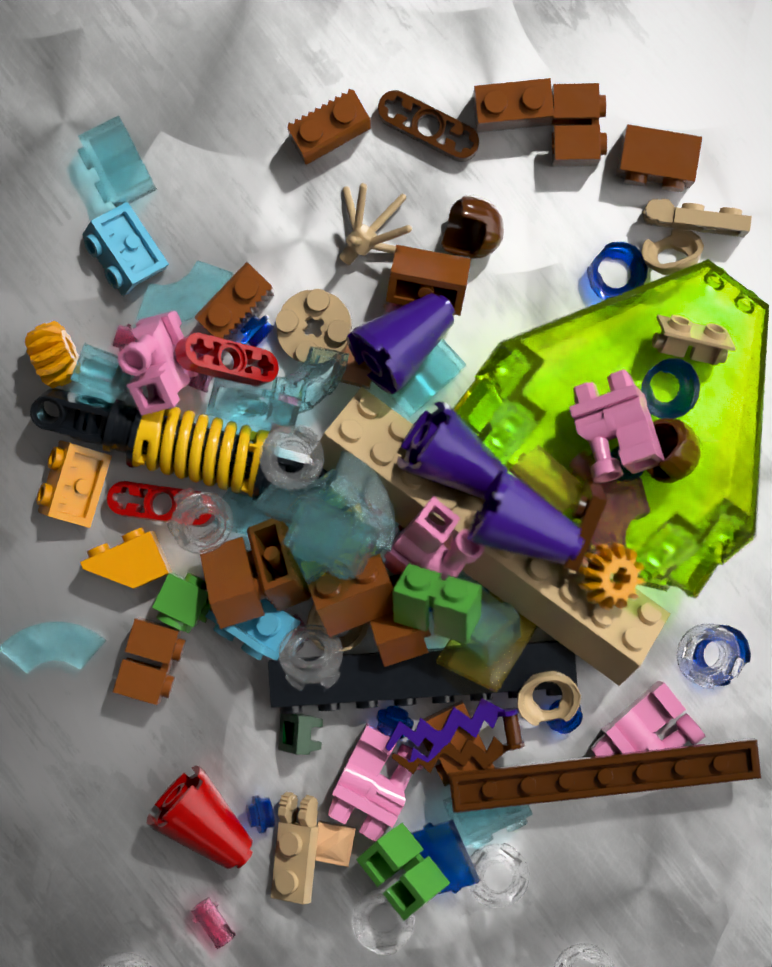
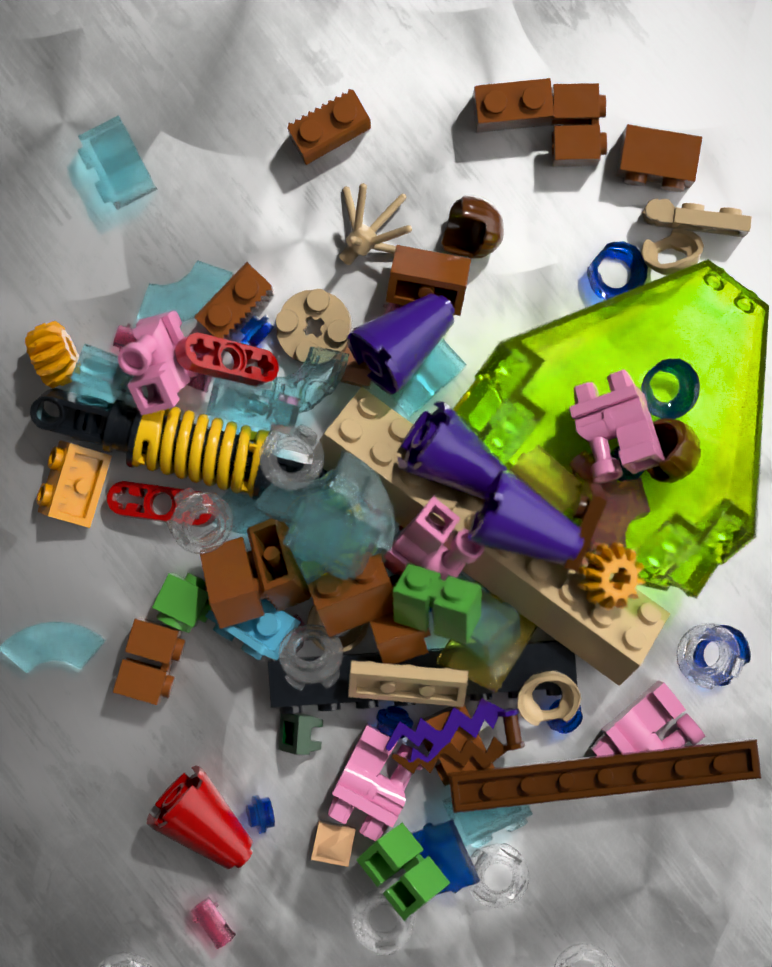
light orange slope [80,527,172,589] -> none
medium azure bracket [82,202,169,297] -> none
tan hinge [271,792,319,904] -> none
reddish brown beam [378,90,479,162] -> none
tan hinge [652,314,736,365] -> none
none -> tan plate [348,661,468,707]

